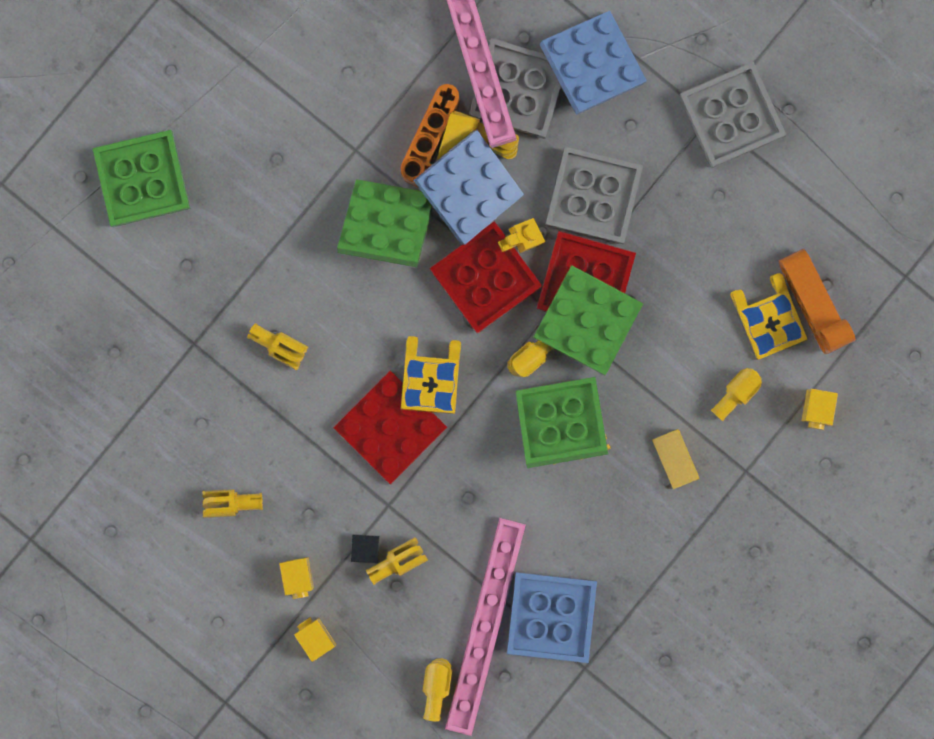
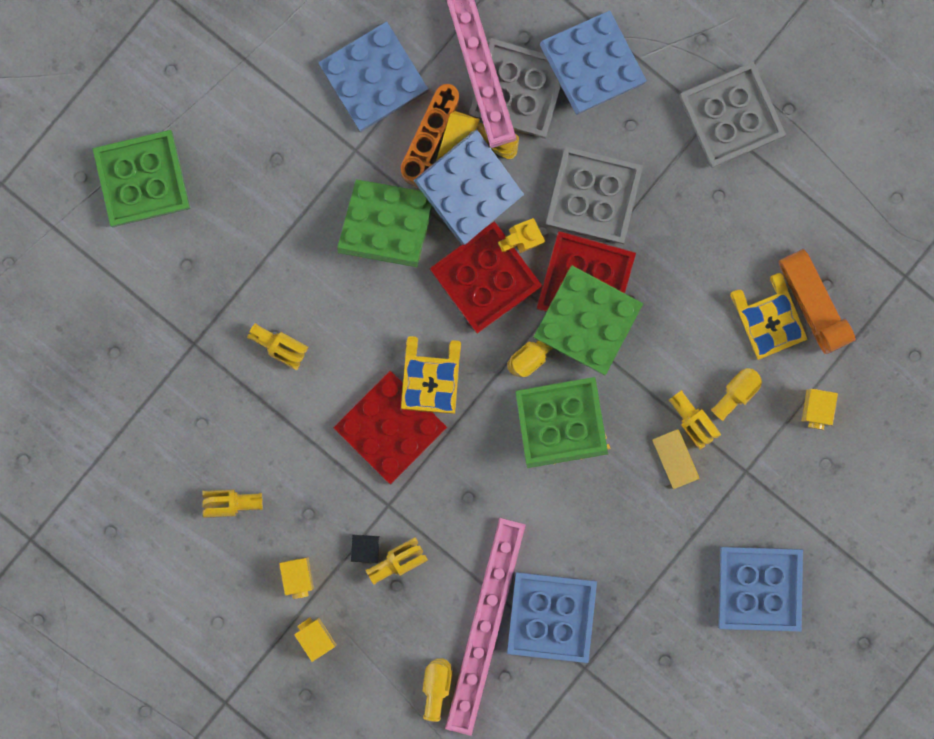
none -> medium blue plate [318,22,429,132]
none -> yellow arm [668,390,721,450]
none -> medium blue plate [718,547,803,632]

